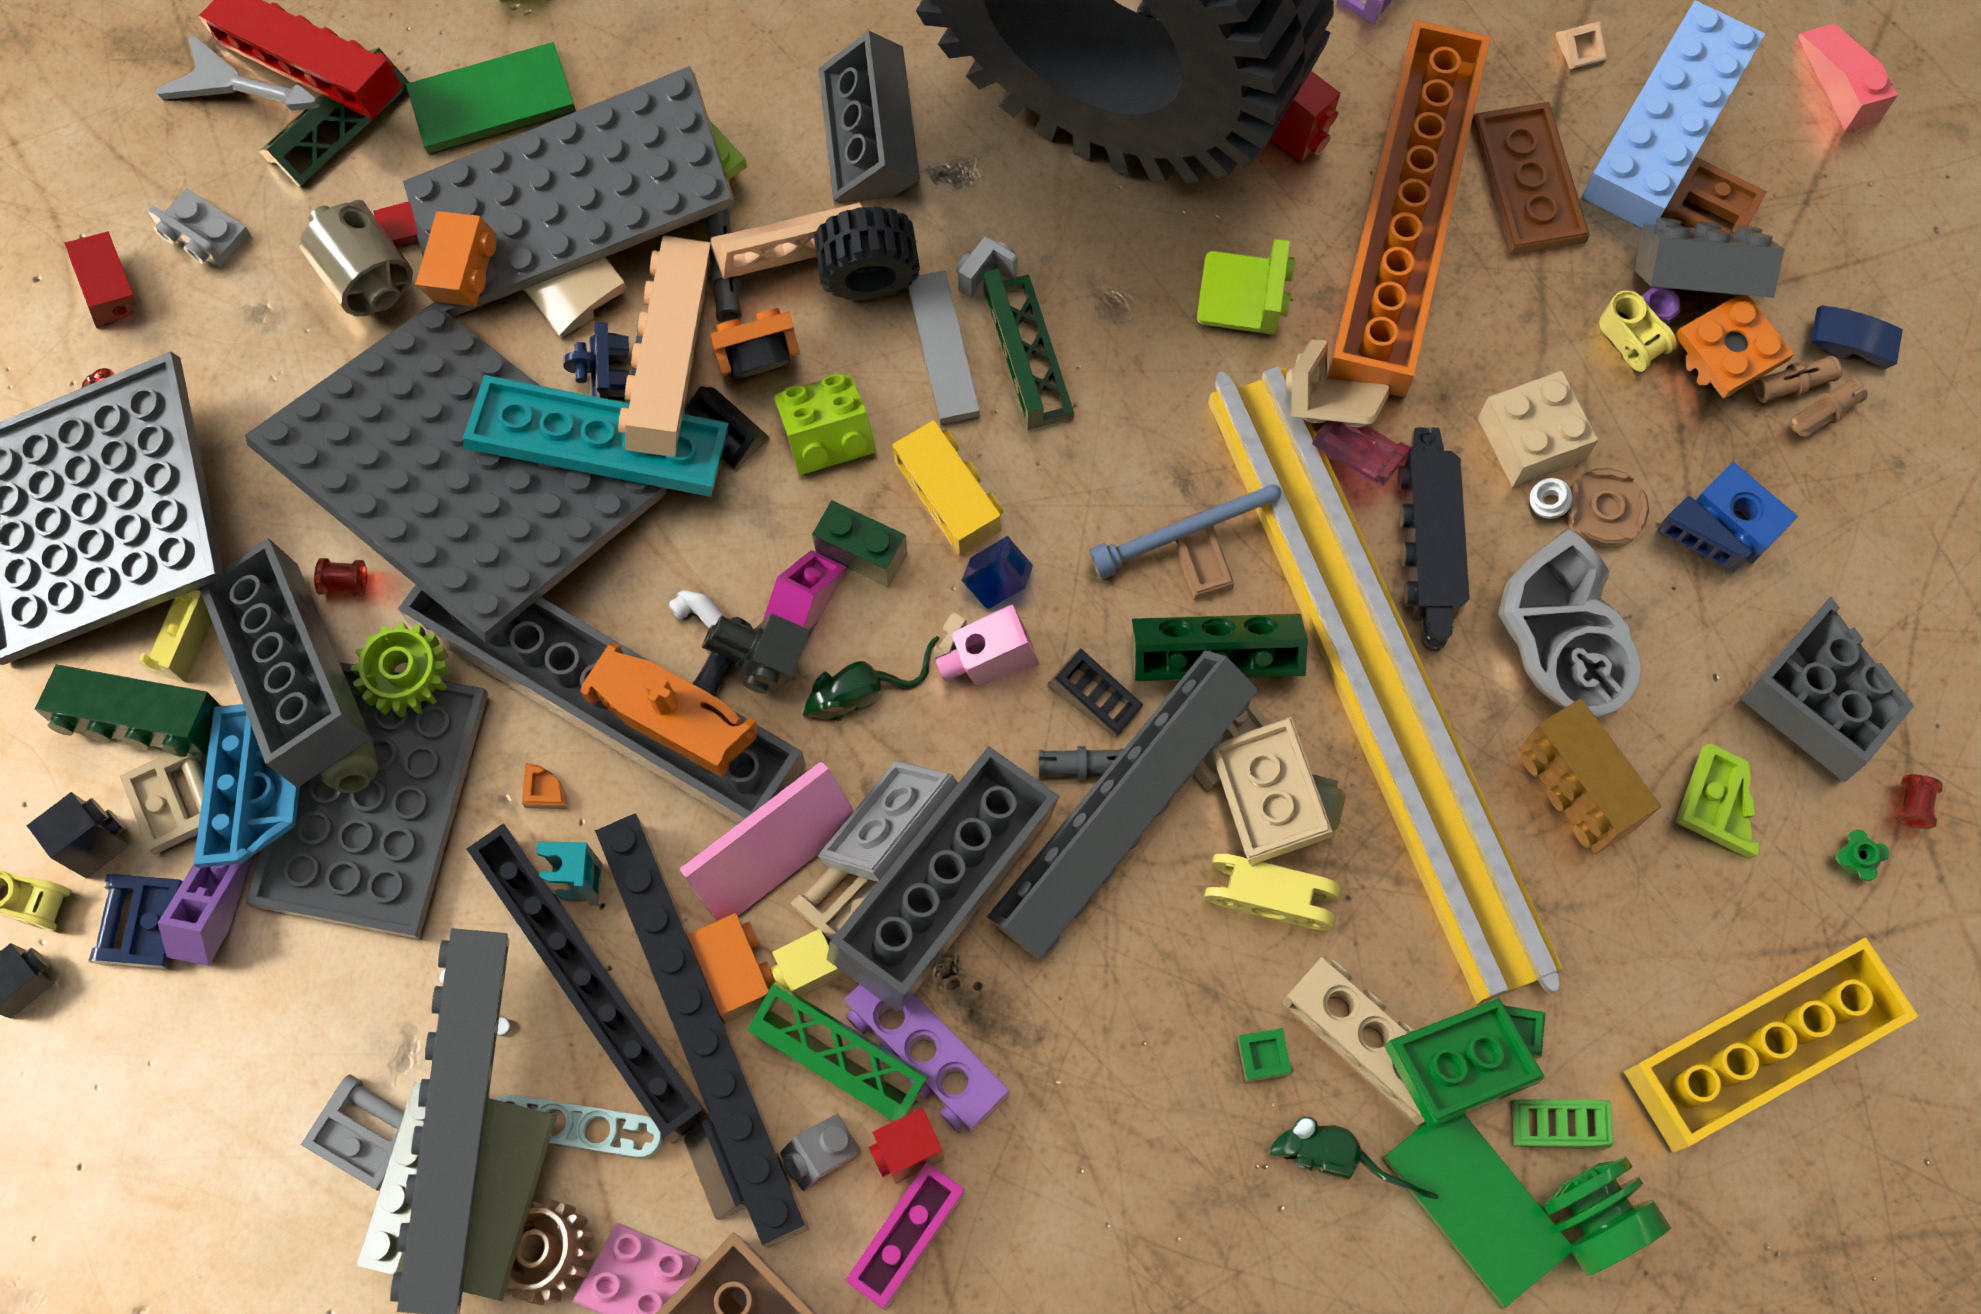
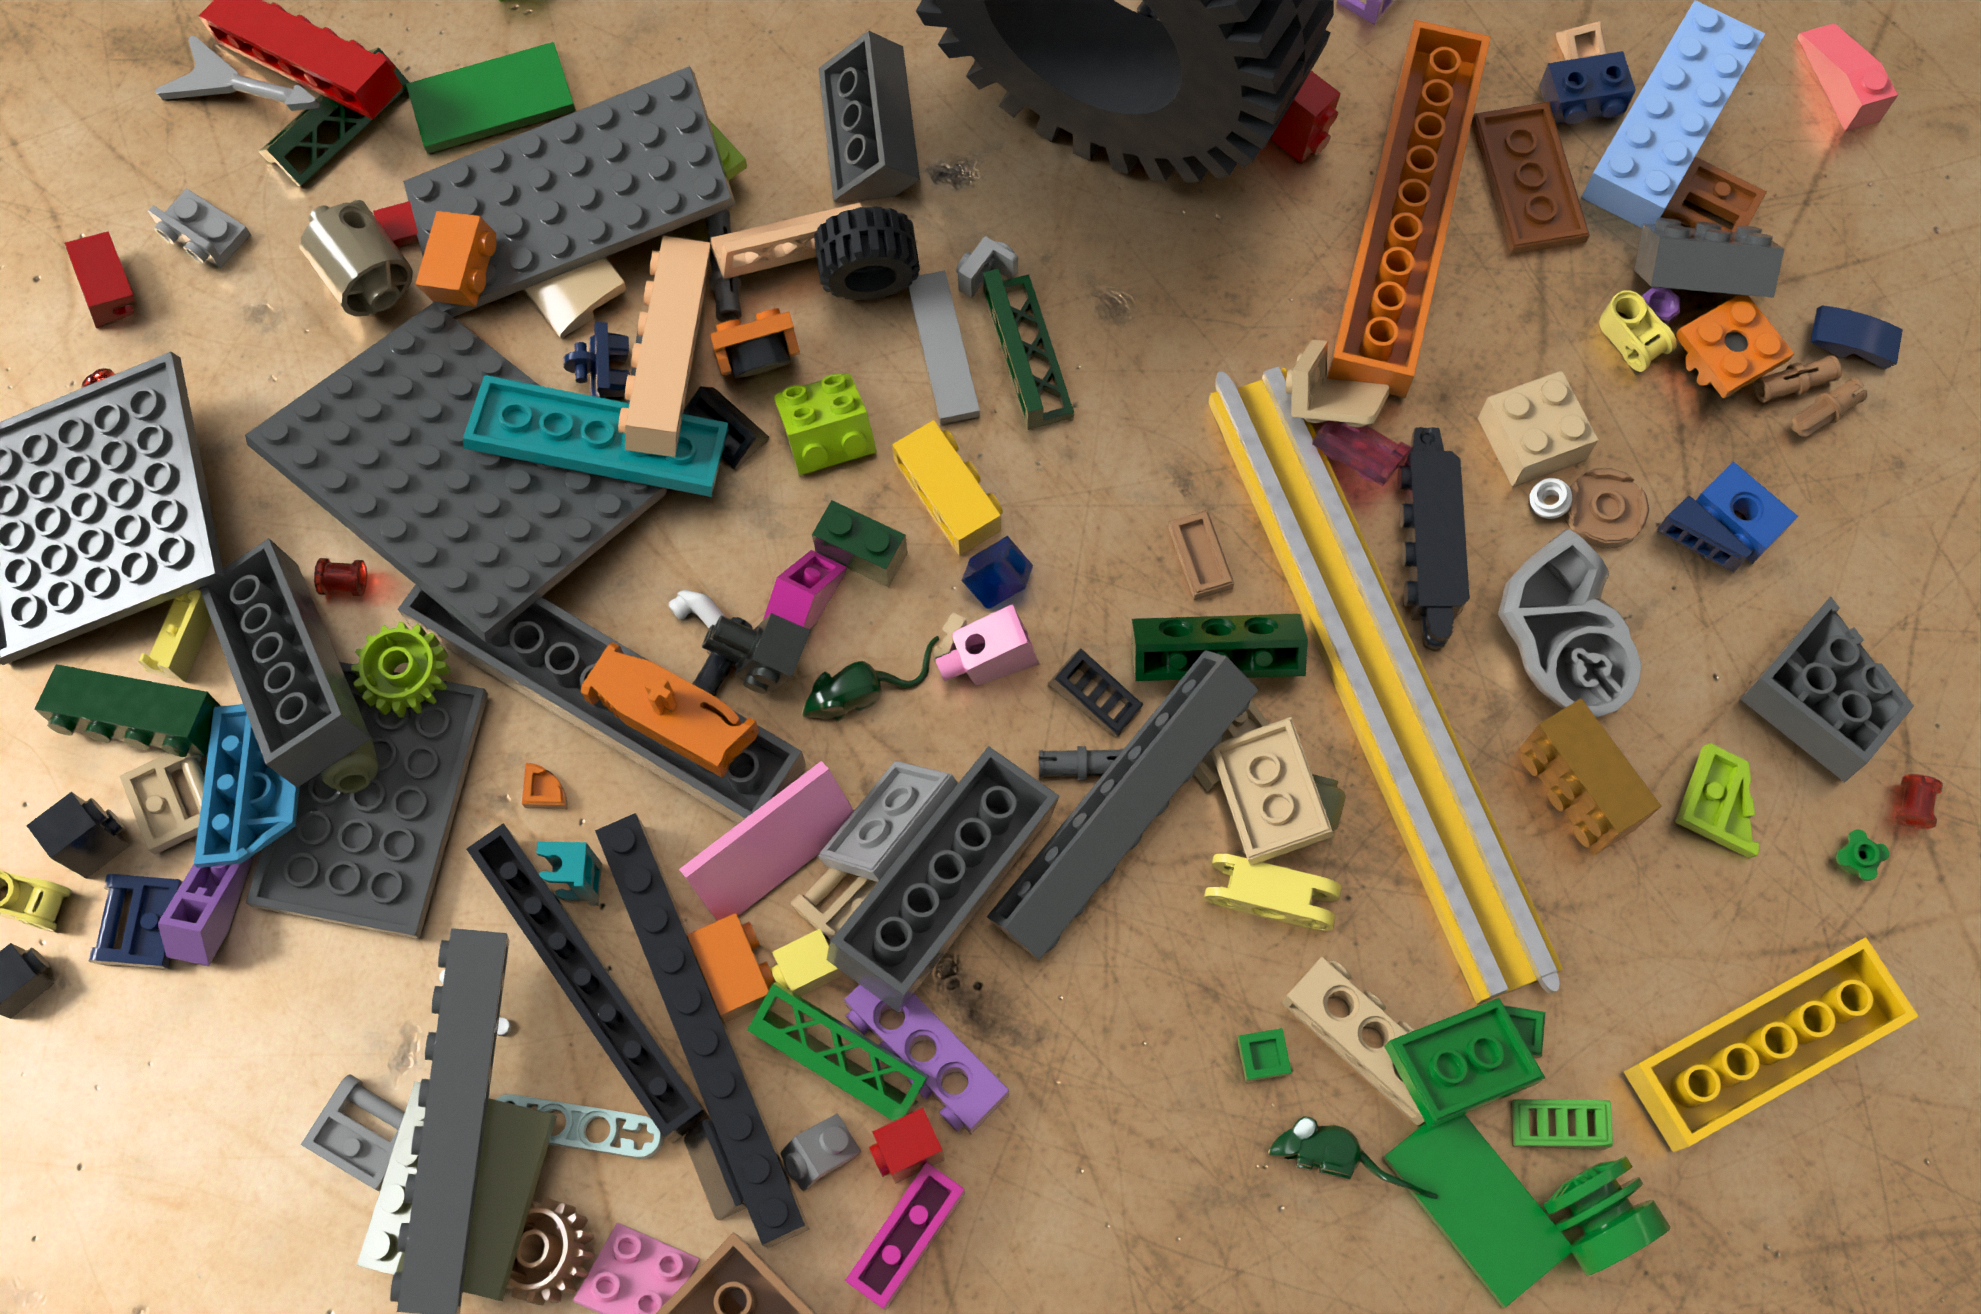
sand blue piece [1089,484,1282,580] -> none
lime bracket [1197,239,1295,335] -> none
none -> dark blue brick [1539,51,1636,124]

